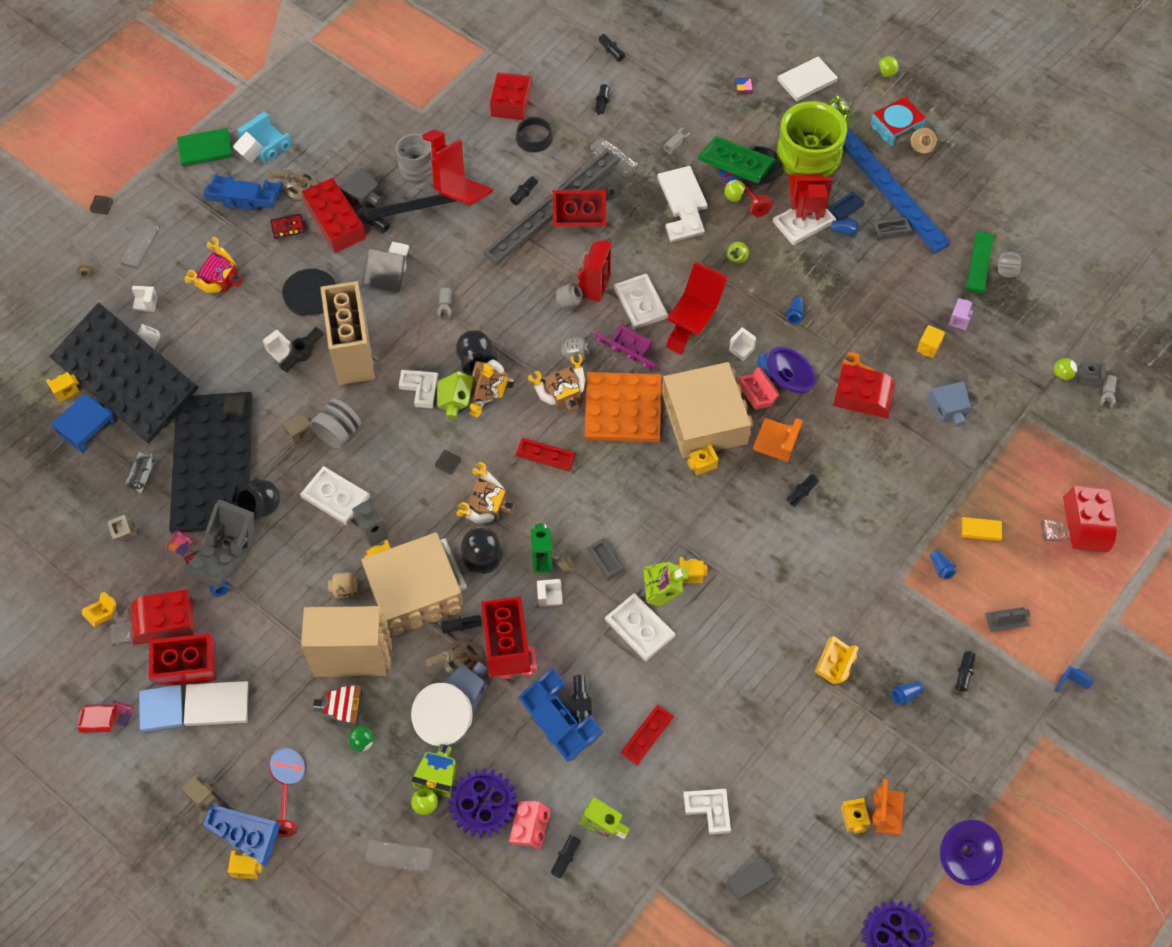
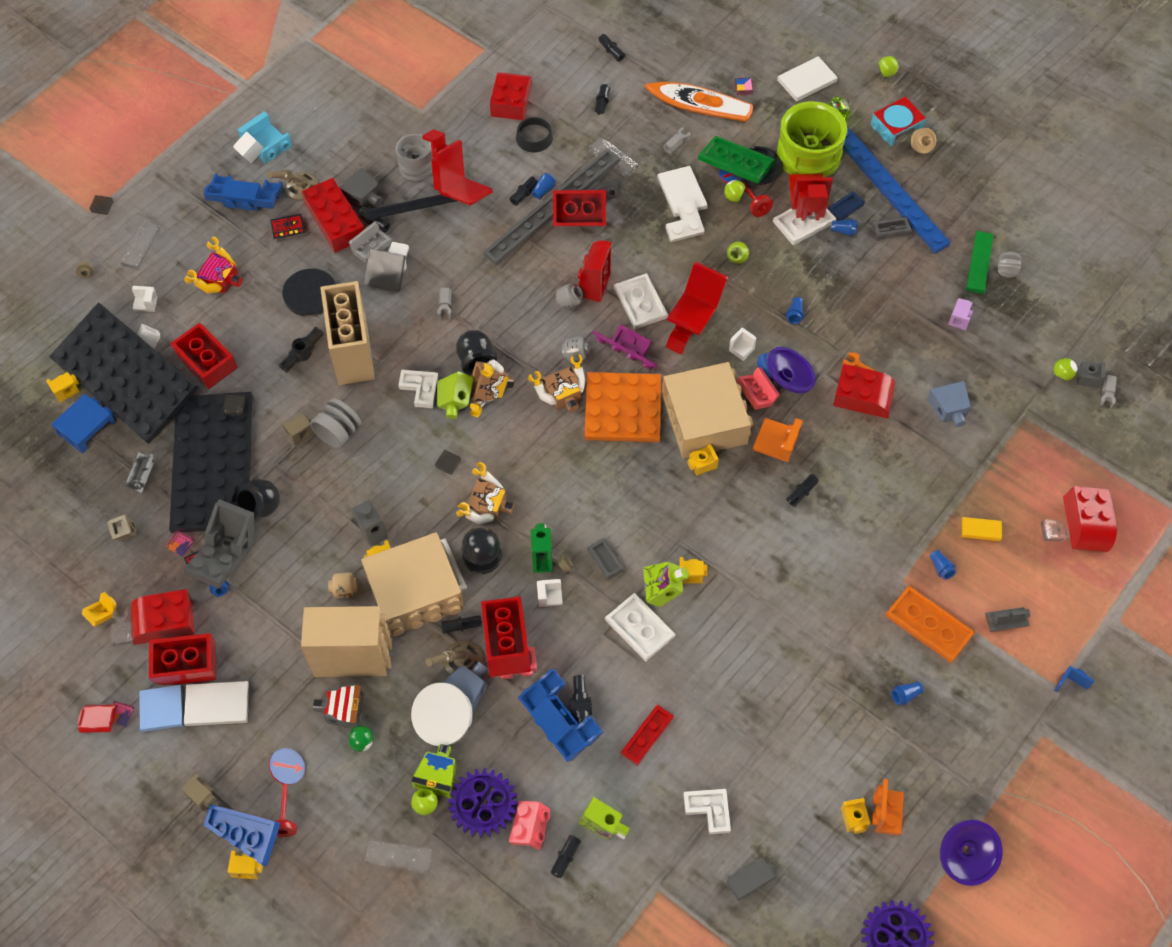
green tile [177,128,233,167] -> none
white panel [263,330,292,363] -> none
white tile [300,466,370,525] -> none
red tile [516,438,576,472] -> none
yellow bracket [814,636,859,685] -> none
yellow brick [917,325,945,358] -> none
black axle [955,651,976,692] -> none
none -> red brick [170,322,238,389]
none -> light grey bracket [349,222,392,264]
none -> blue cone [532,173,556,199]
none -> piece [644,82,753,122]
none -> orange tile [885,585,975,663]

